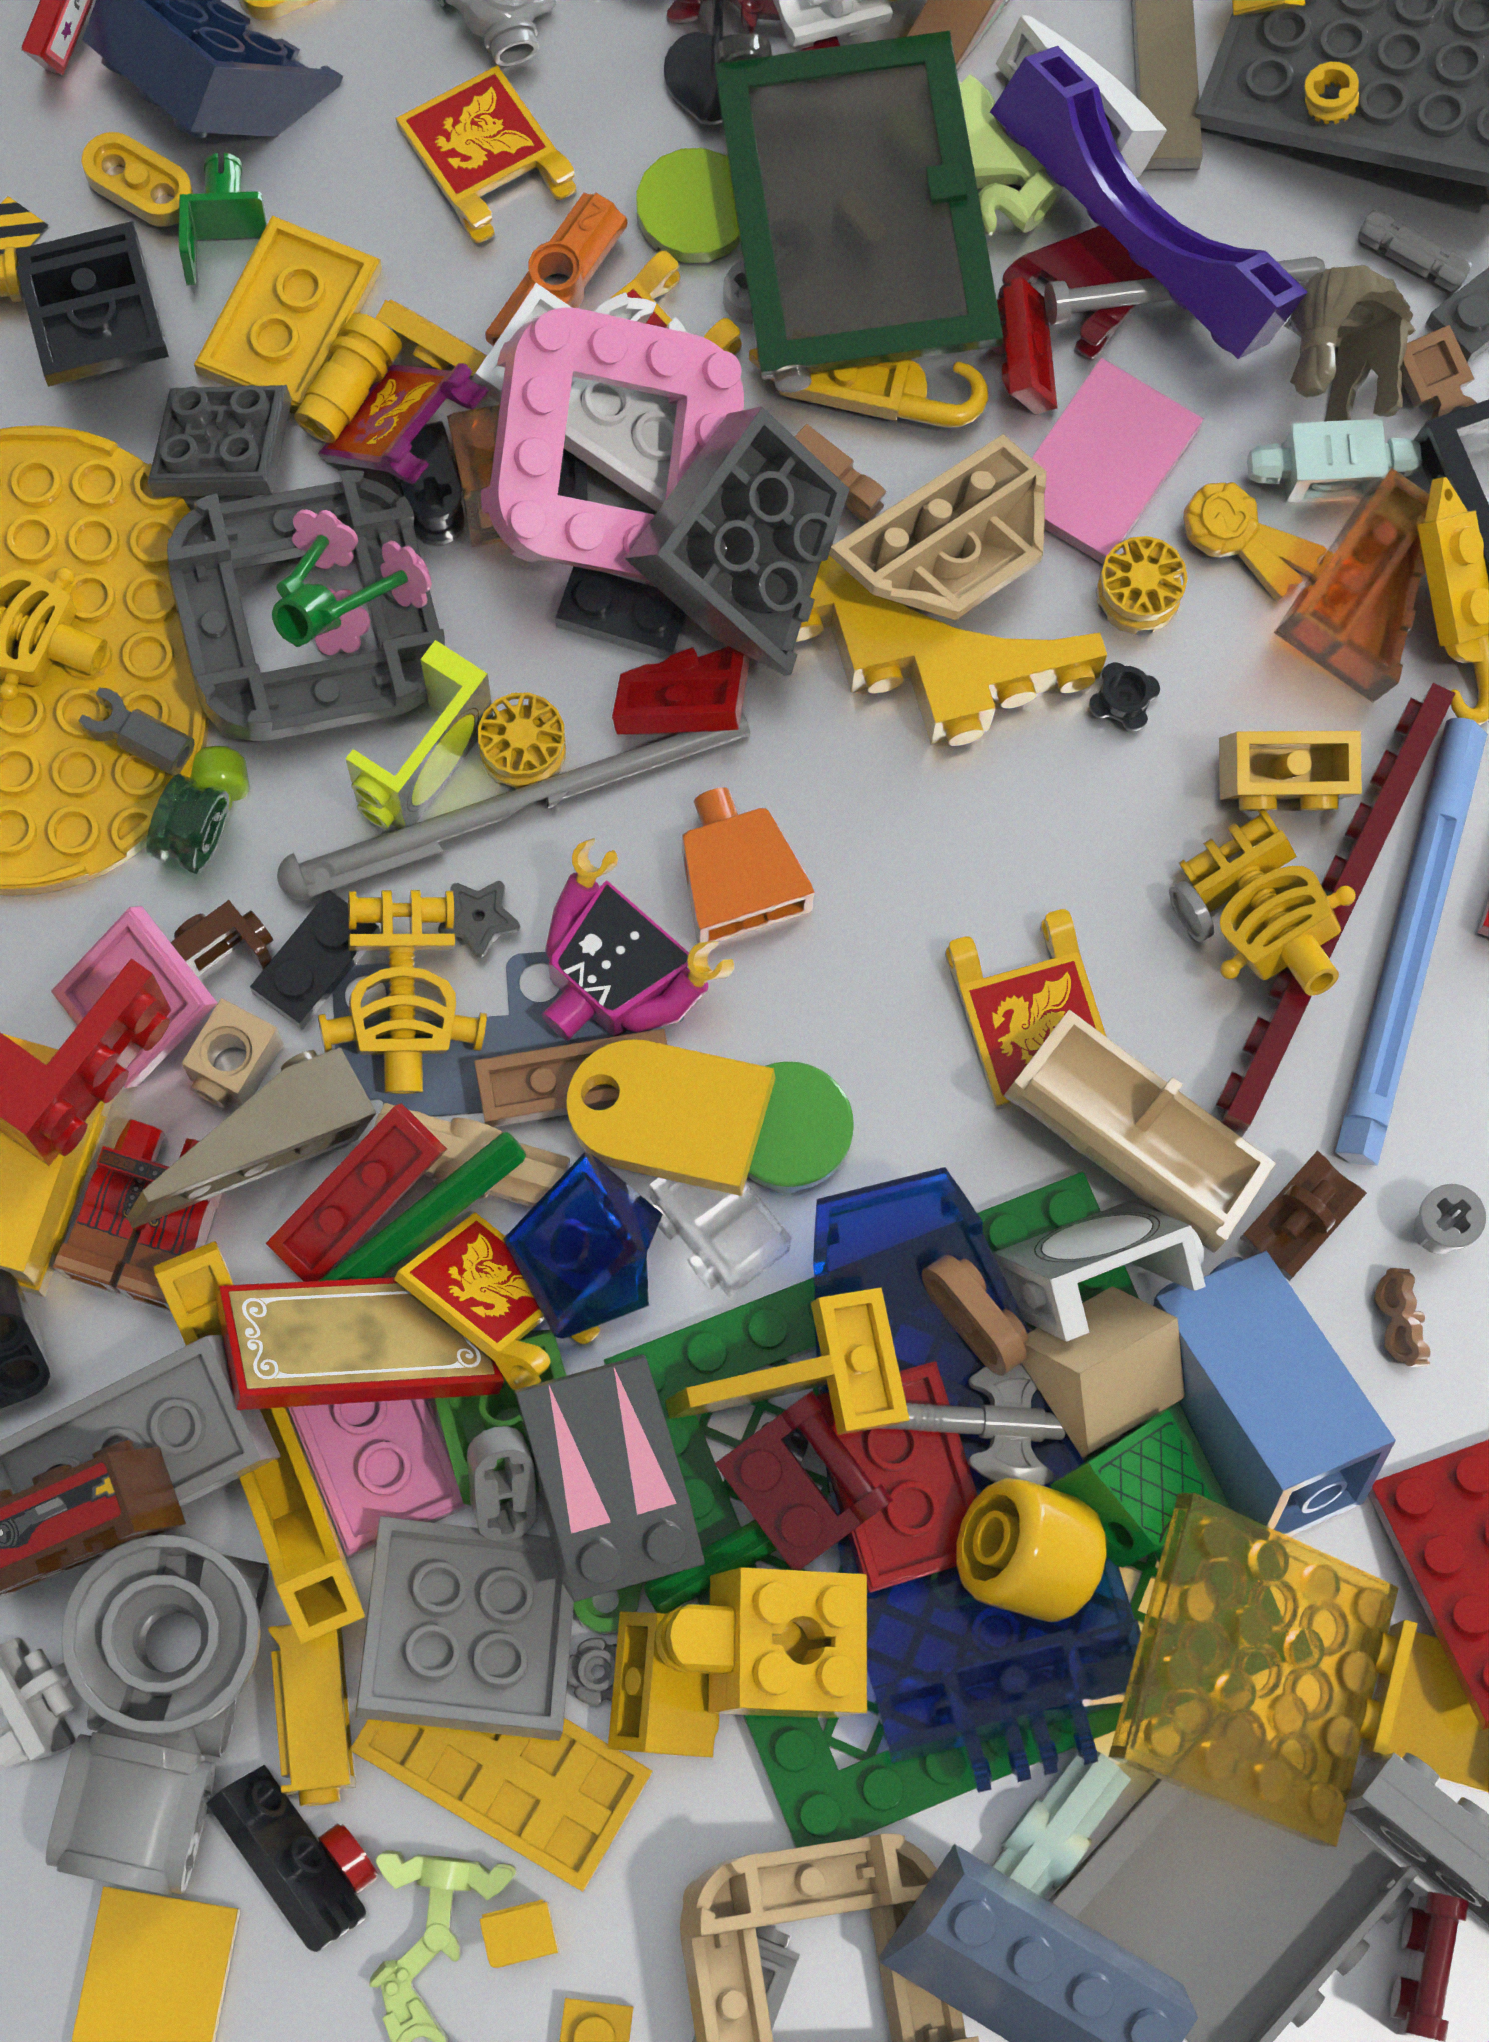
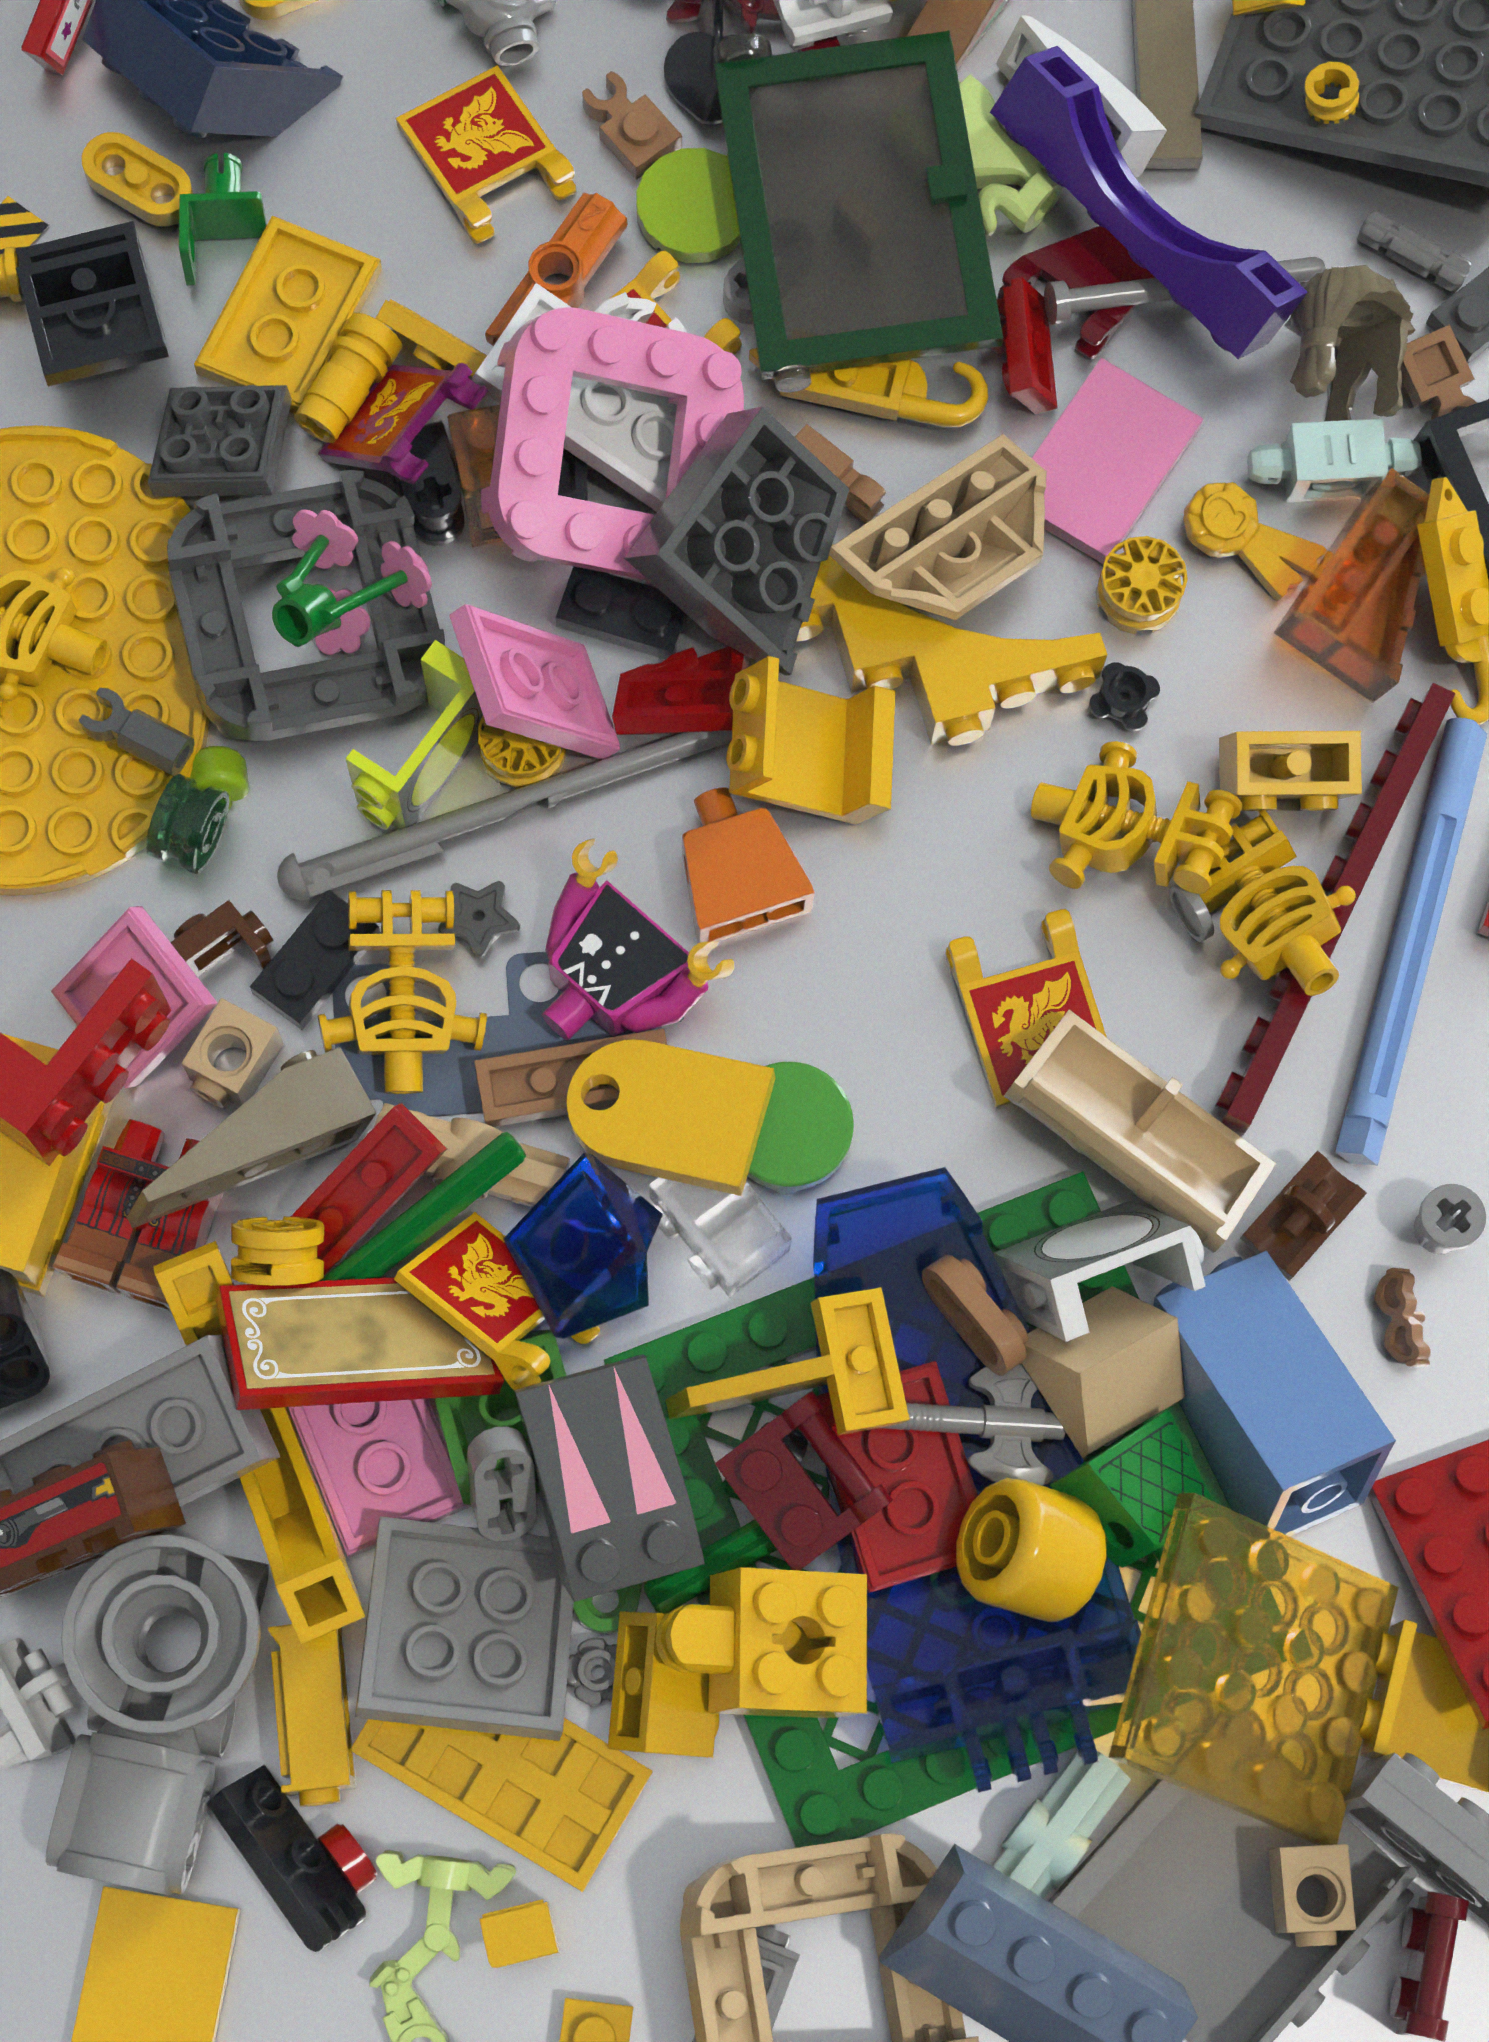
none -> yellow wheel [231,1216,324,1285]
none -> bright pink tile [449,604,620,760]
none -> medium nougat plate [582,71,682,180]
none -> yellow panel [726,656,895,825]
none -> yellow piece [1031,741,1243,894]
none -> tan brick [1268,1844,1356,1947]

